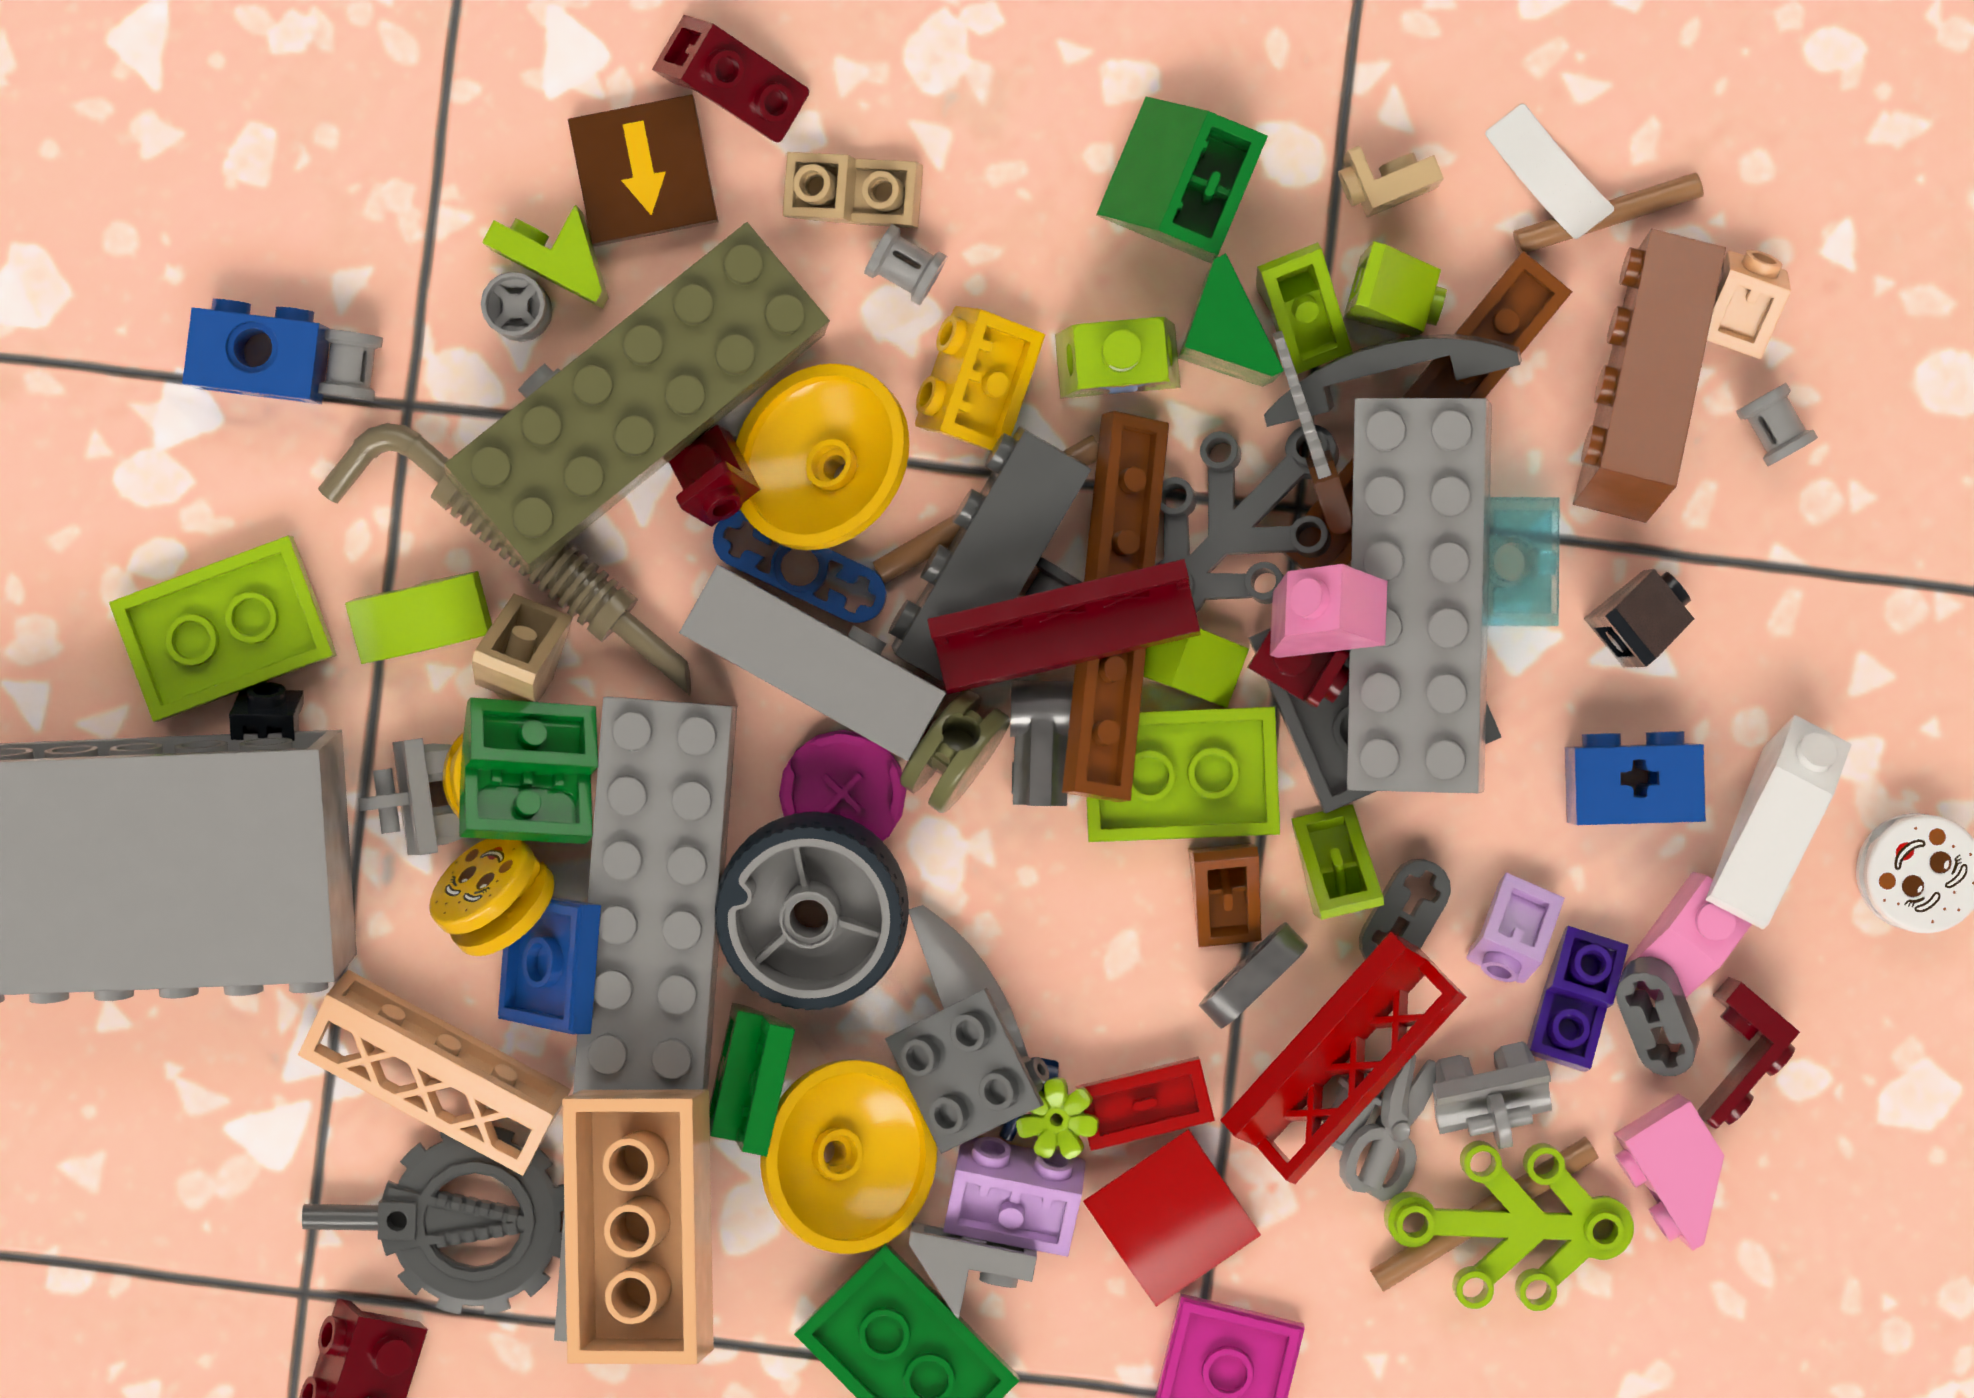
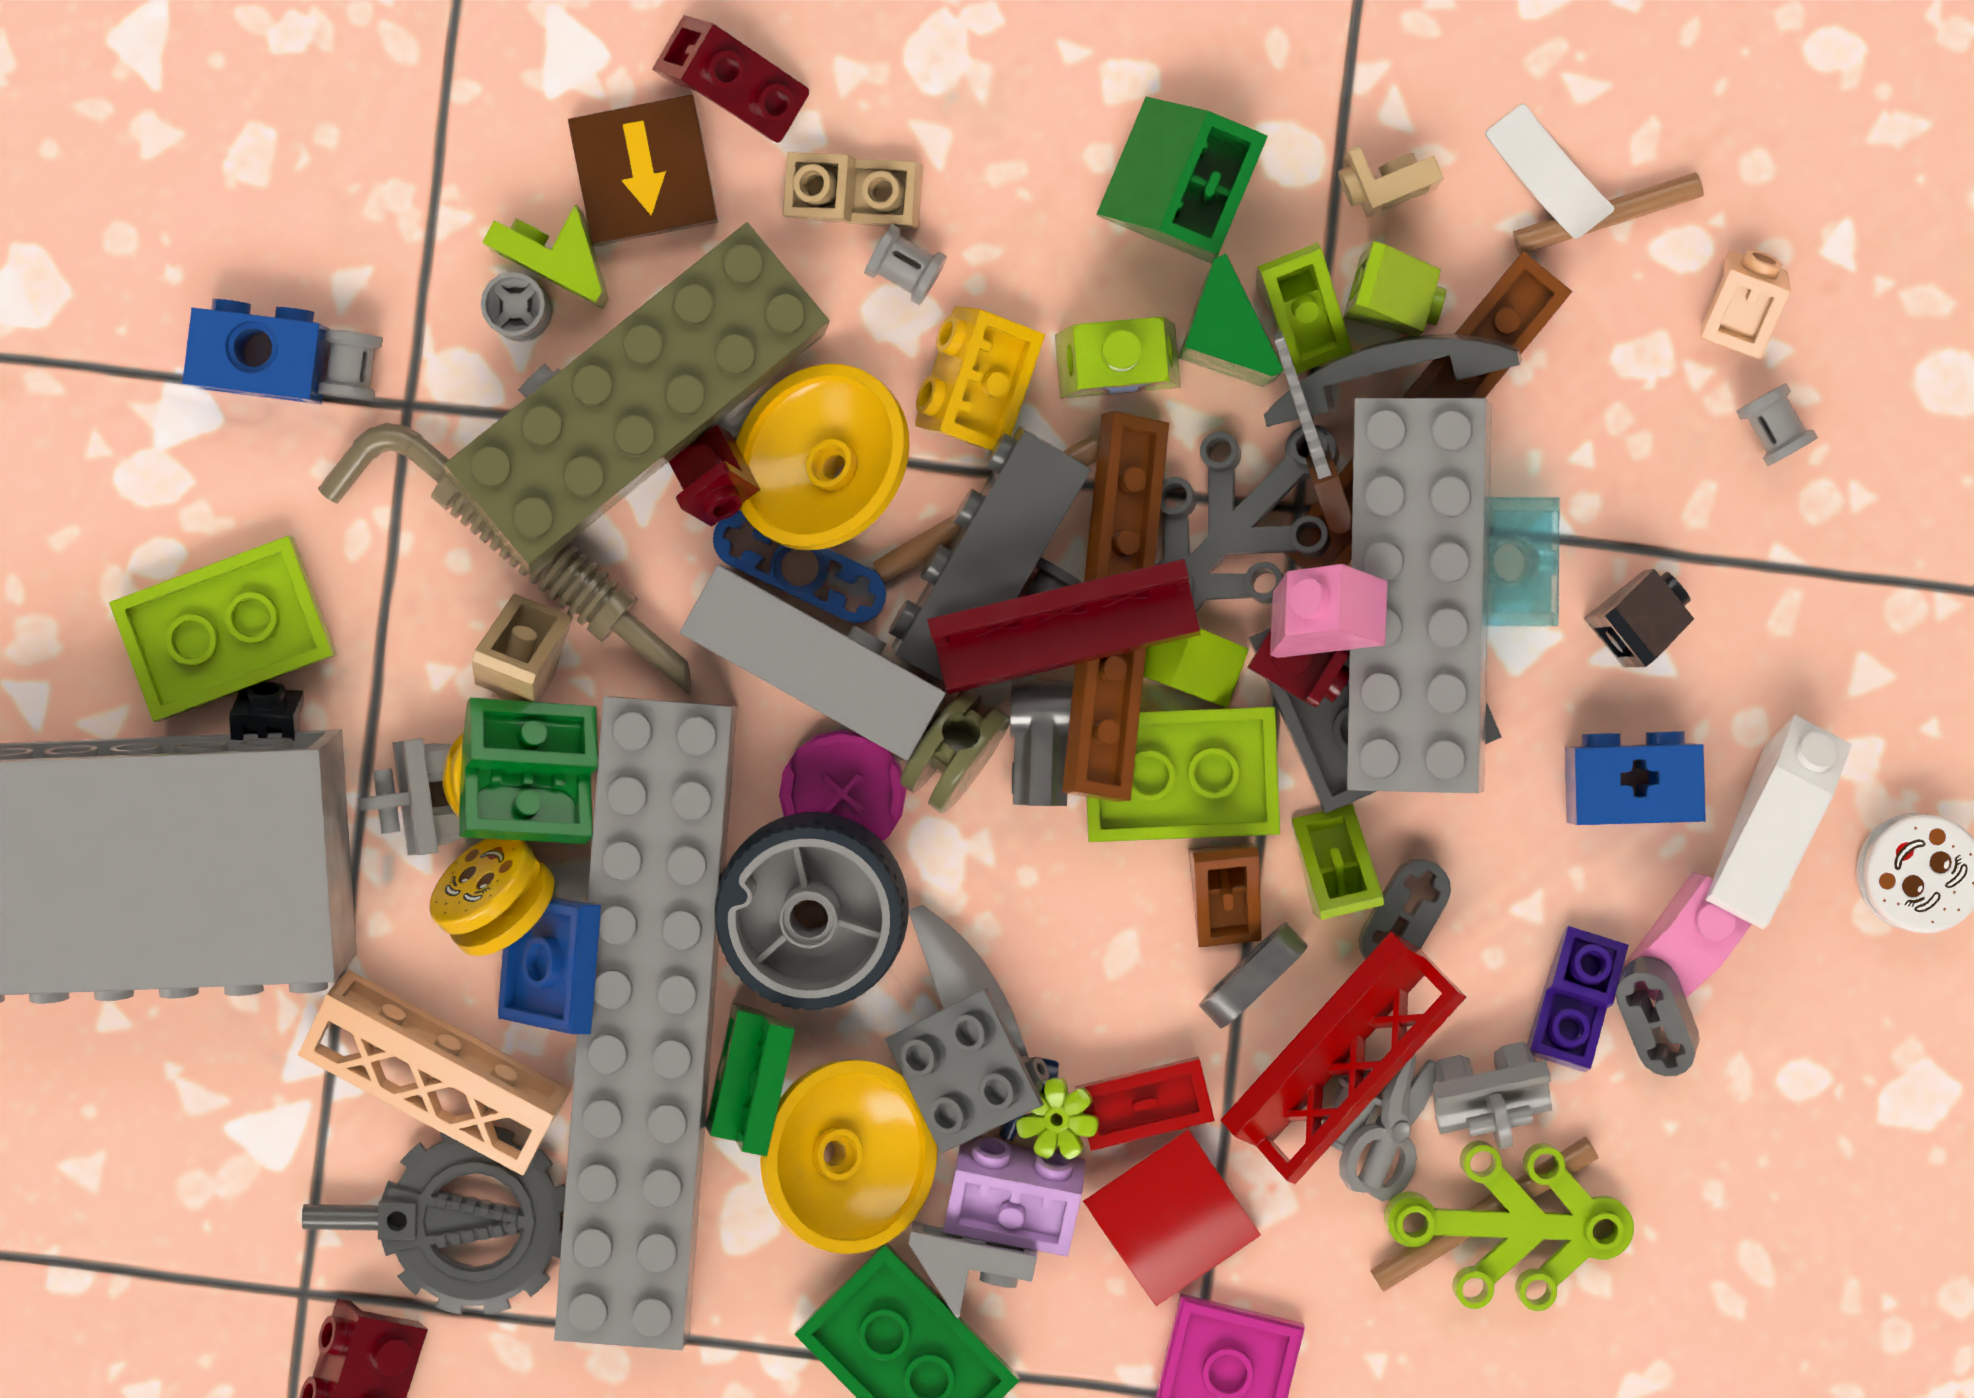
lime slope [345,571,492,664] -> none
light nougat brick [562,1089,714,1365] -> none
lavender bracket [1466,872,1565,983] -> none
wedge [1572,228,1726,523] -> none
bright pink slope [1614,1094,1724,1251] -> none
dark red bracket [1697,977,1800,1129] -> none

